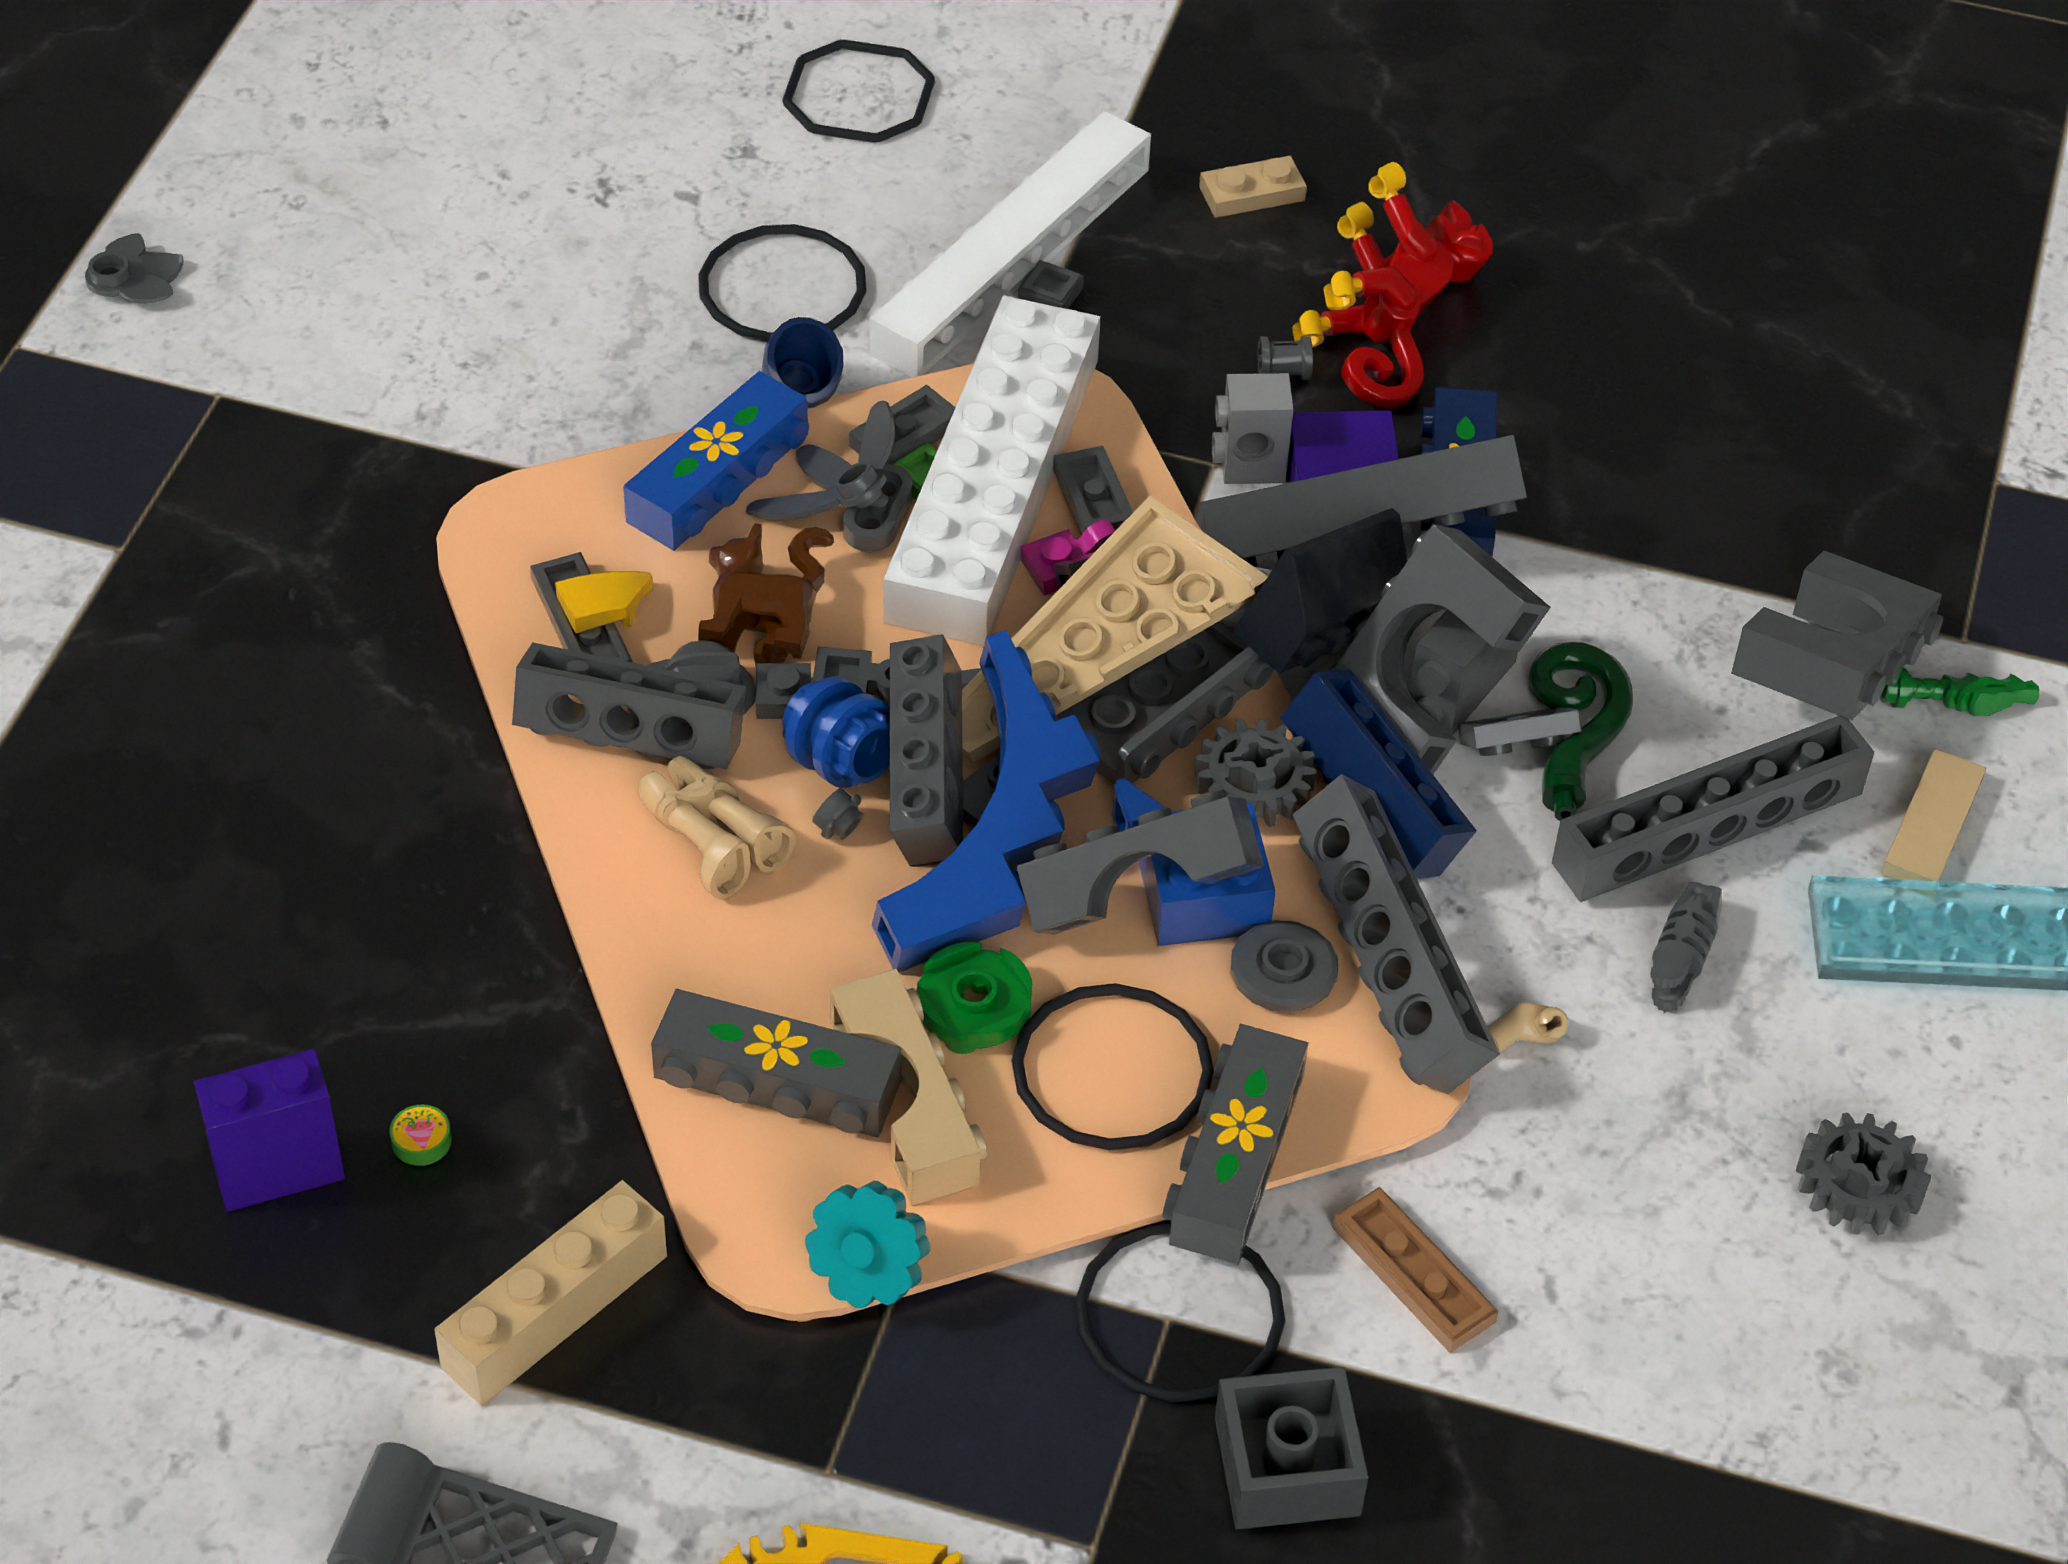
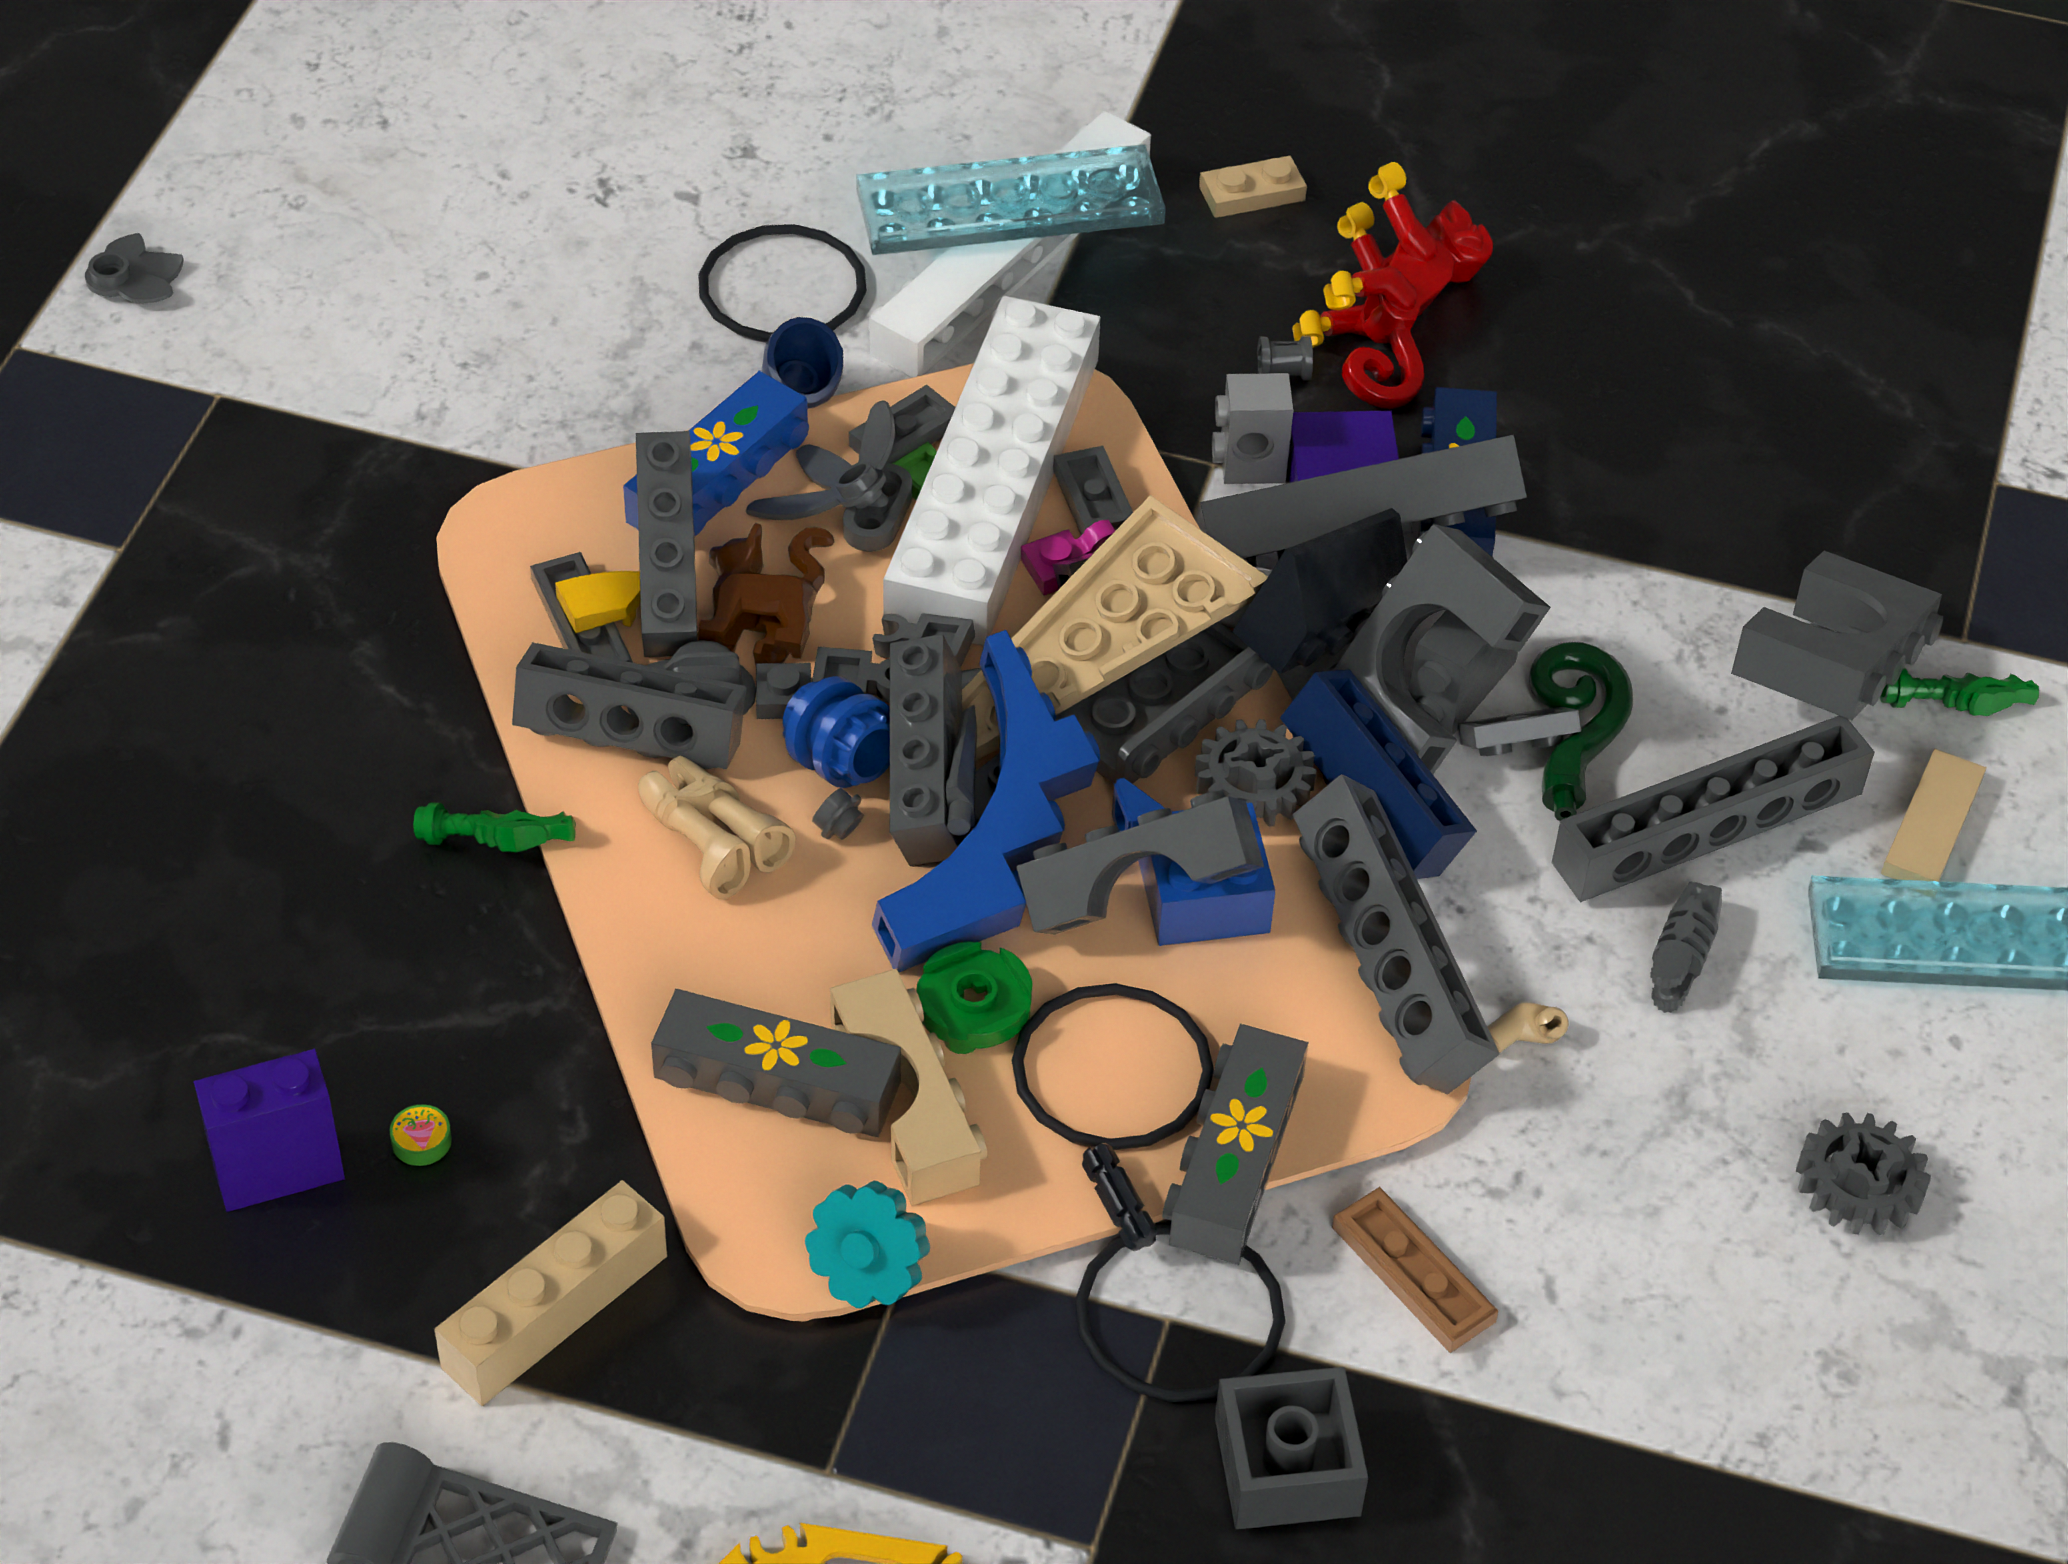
black piece [782,39,935,143] -> none
dark grey tile [1018,260,1084,309] -> none
dark grey wheel [1231,920,1338,1012] -> none
none -> green piece [413,802,576,852]
none -> dark grey brick [636,431,698,657]
none -> clear light blue plate [856,144,1166,255]
none -> dark grey plate [872,613,975,668]
none -> dark grey bar [946,704,977,836]
none -> black axle [1082,1143,1157,1251]

